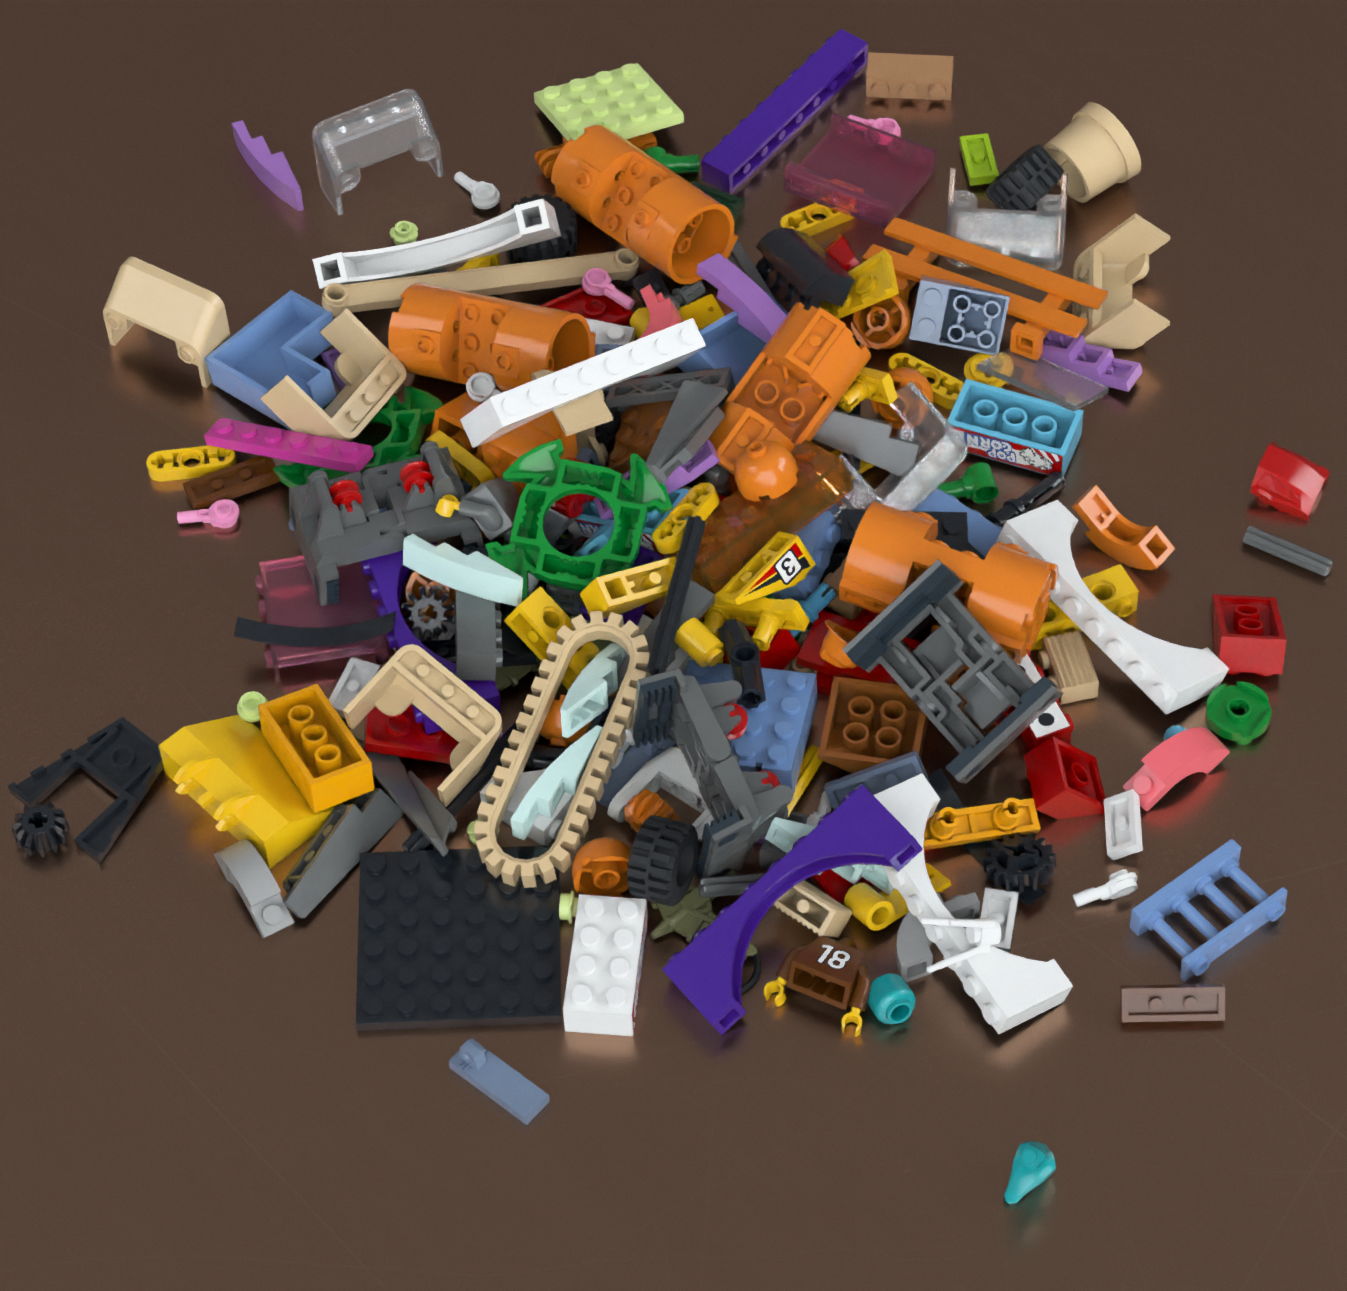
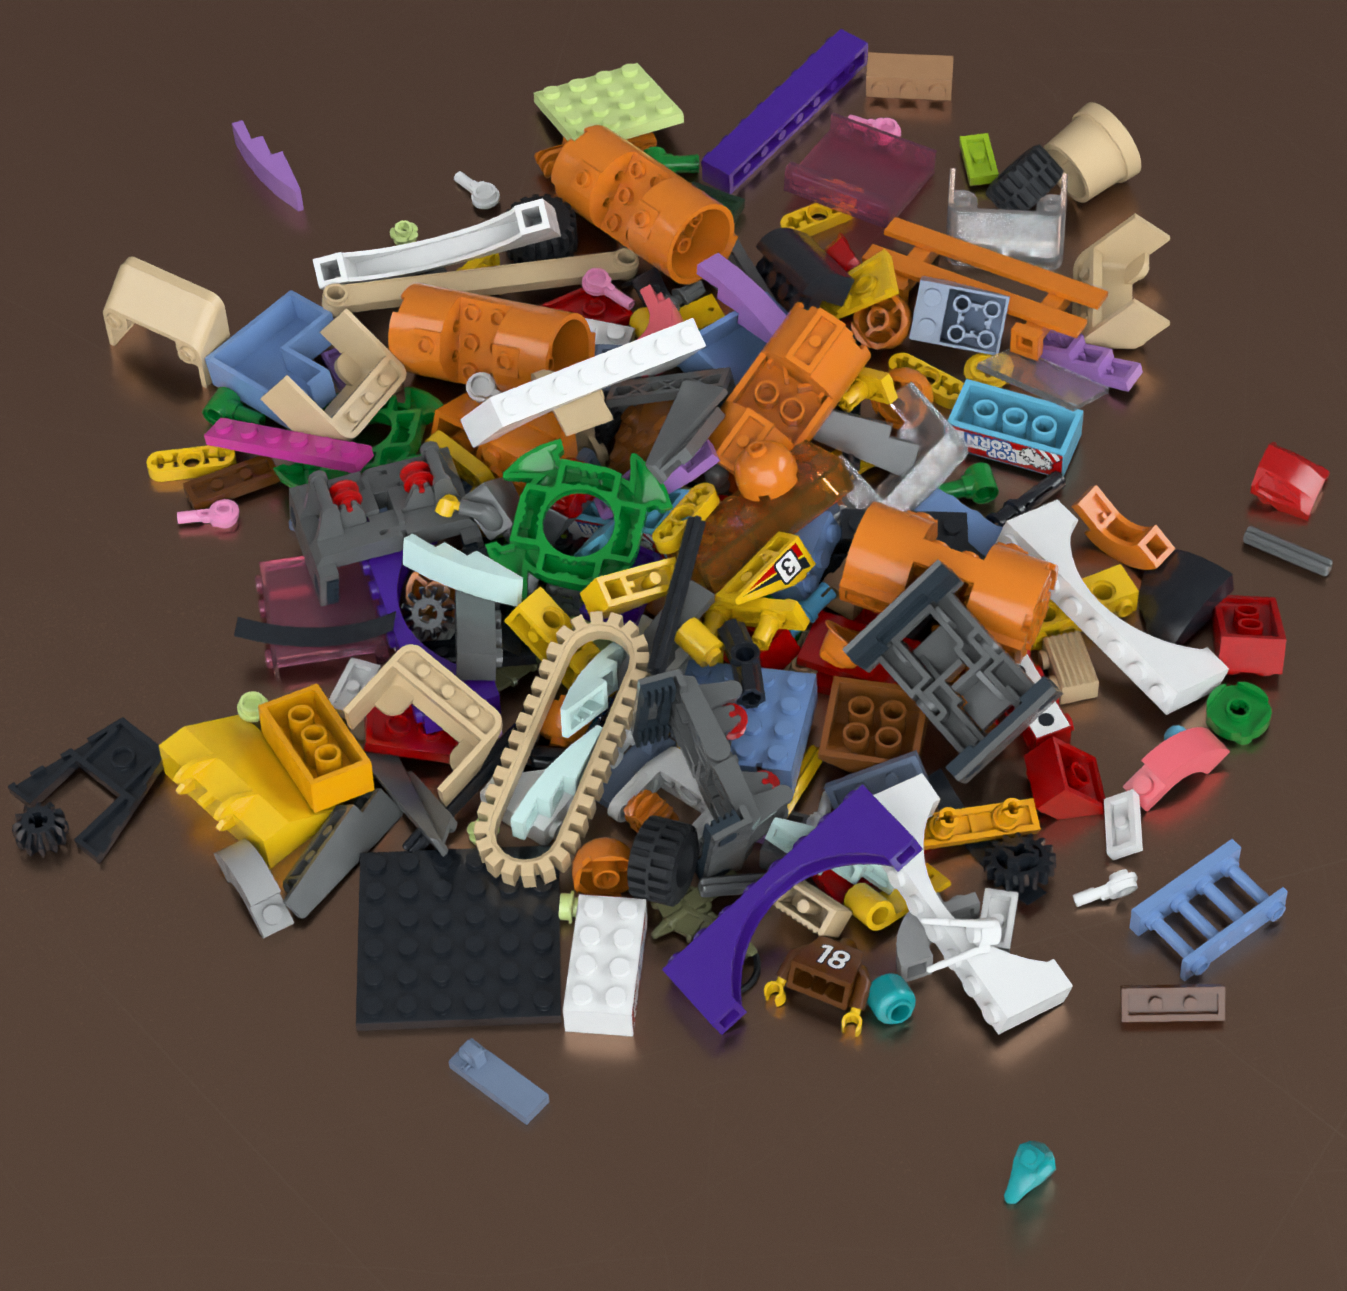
clear windscreen [312,89,443,216] -> none
none -> green pin [202,387,266,426]
none -> black brick [1138,549,1234,645]

